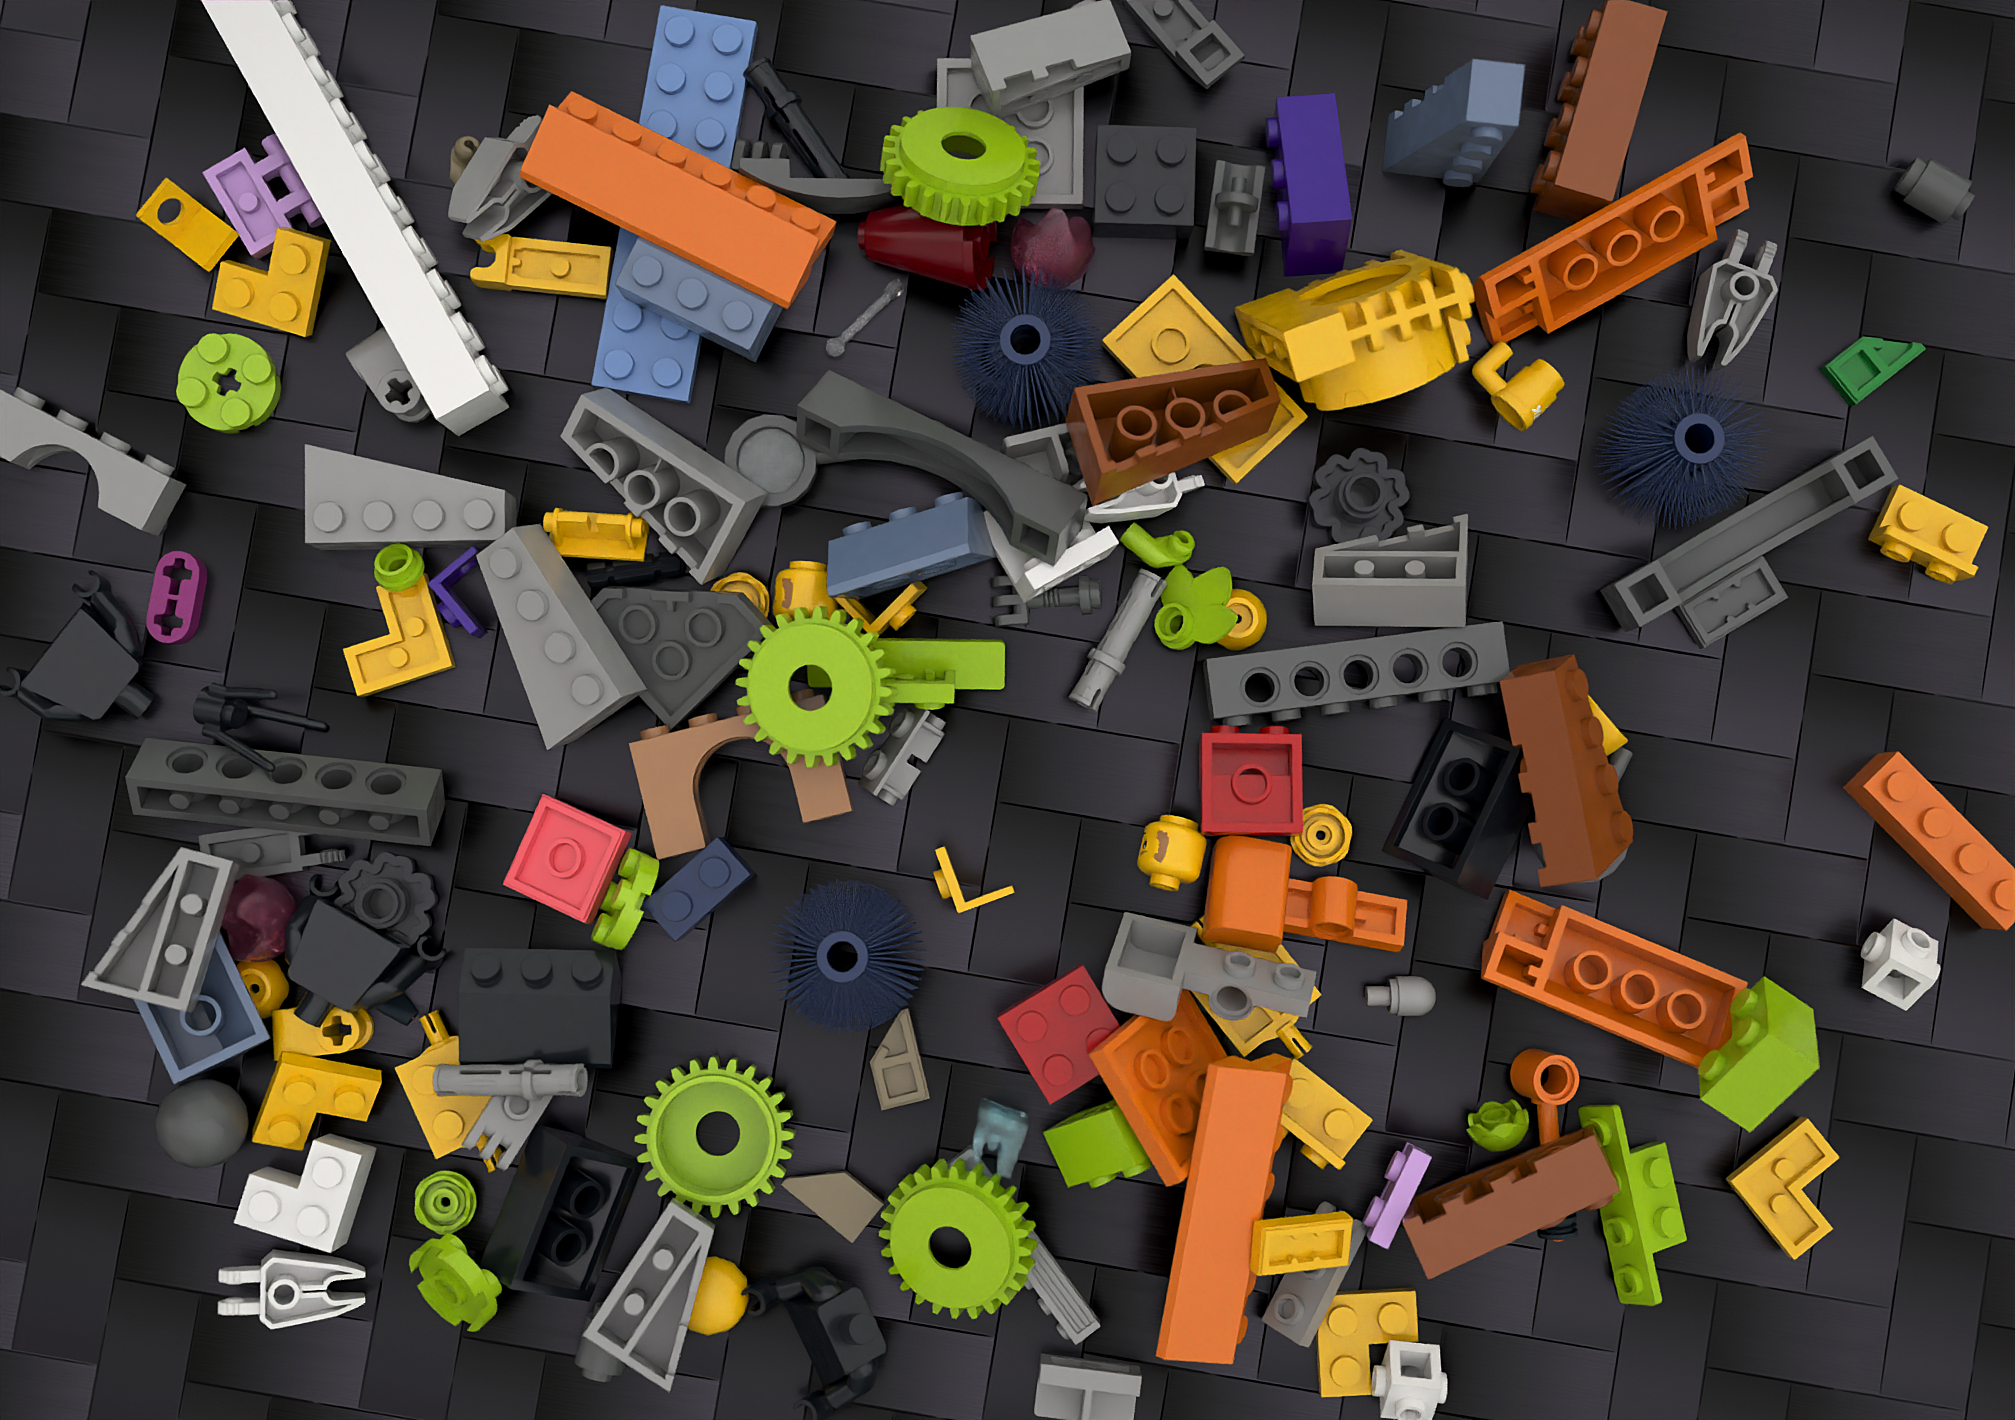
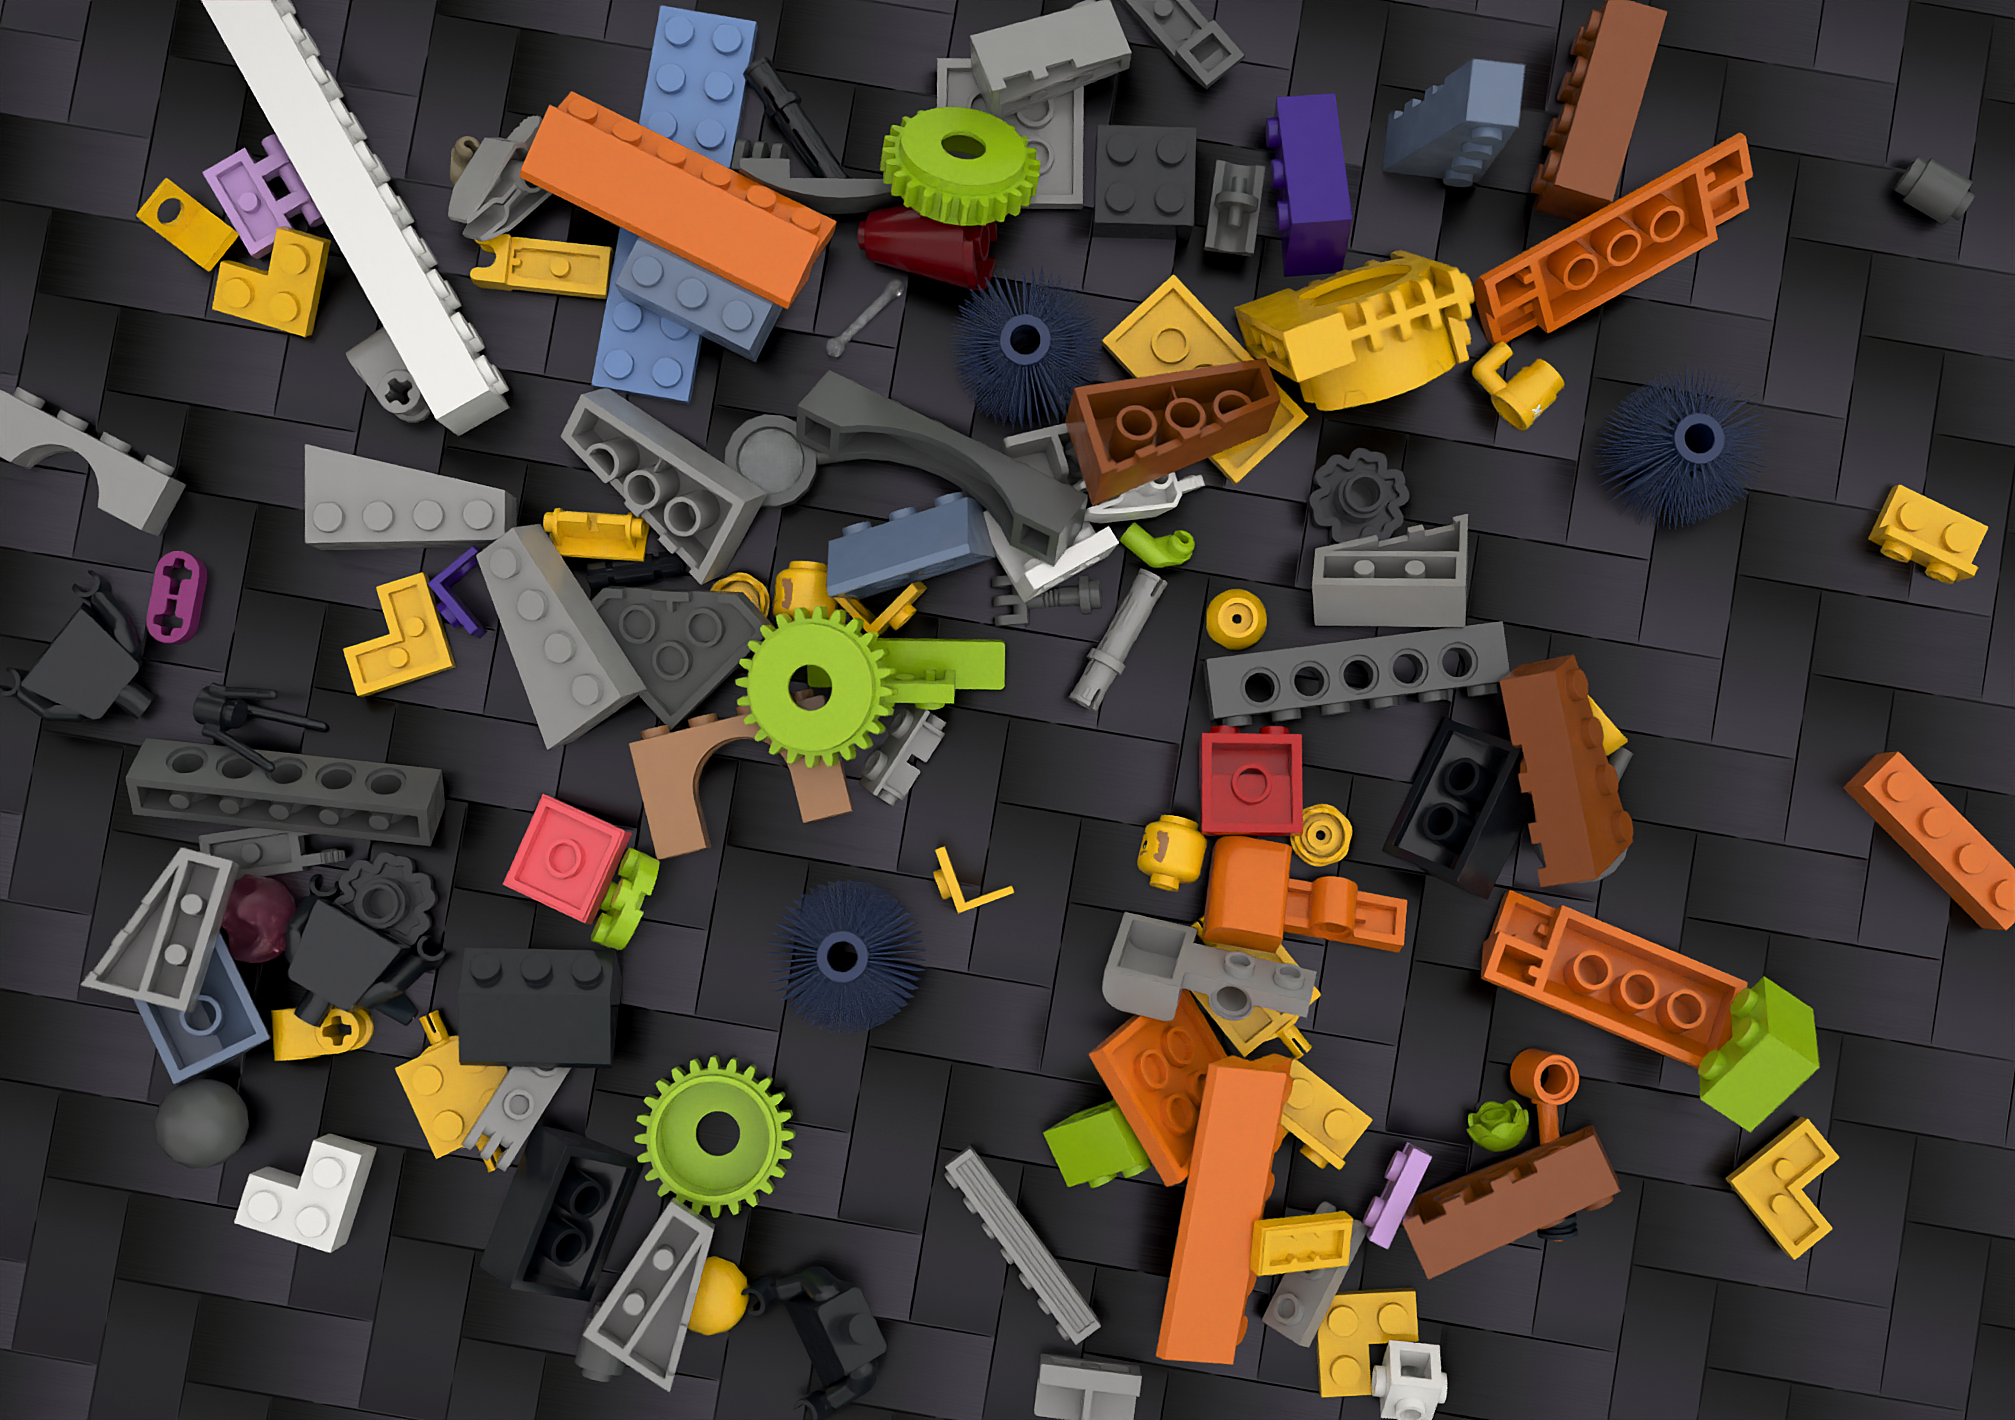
lime plate [176,333,281,434] -> none
white hinge [218,1250,366,1329] -> none
yellow plate [236,958,289,1019] -> none
yellow plate [252,1051,382,1151] -> none
lime plate [374,543,425,591] -> none
lime plate [409,1233,502,1332] -> none
lime plate [414,1171,477,1235] -> none
light grey pin [433,1060,588,1100] -> none
dark blue brick [642,837,756,941] -> none
dark tan tile [781,1171,884,1243] -> none
dark tan tile [870,1008,930,1110] -> none
lime gear [879,1158,1038,1319] -> none
clear light blue hinge [972,1097,1029,1179] -> none
red brick [997,963,1120,1105] -> none
clear pink cap [1011,208,1096,289] -> none
lime plate [1154,564,1238,650] -> none
light grey cylinder [1365,976,1436,1016] -> none
lime bracket [1578,1105,1687,1306] -> none
dark grey arch [1600,436,1898,632] -> none
dark grey plate [1675,555,1788,649] -> none
light grey hinge [1687,229,1778,372] -> none
green tile [1820,336,1926,407] -> none
white brick [1861,918,1940,1011] -> none

